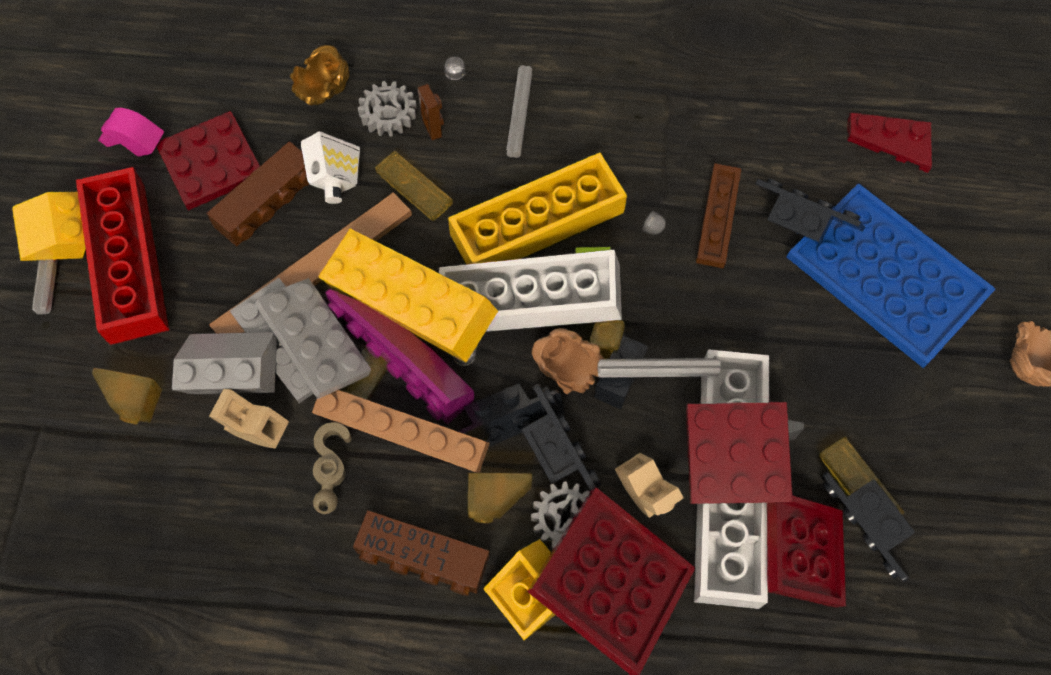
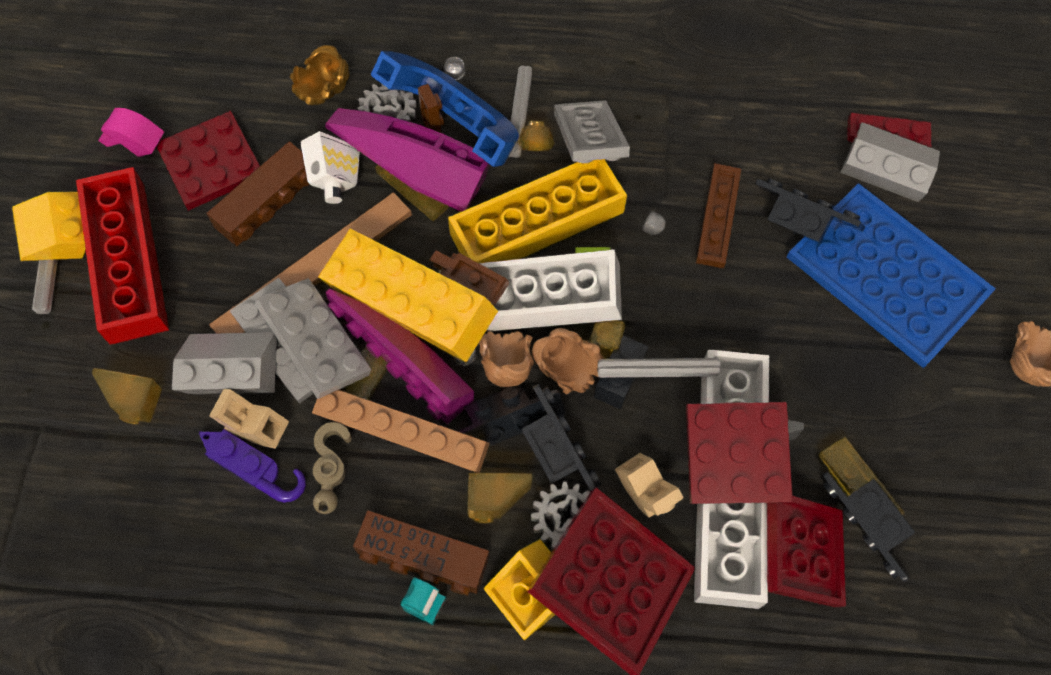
none -> dark purple plate [199,429,306,503]
none -> magenta wedge [325,108,490,212]
none -> blue arch [371,51,519,167]
none -> teal leg [401,578,447,625]
none -> reddish brown hinge [429,250,510,306]
none -> medium nougat hair [478,331,534,387]
none -> clear yellow cone [517,121,554,151]
none -> light grey plate [554,100,630,163]
none -> light grey slope [840,122,940,202]

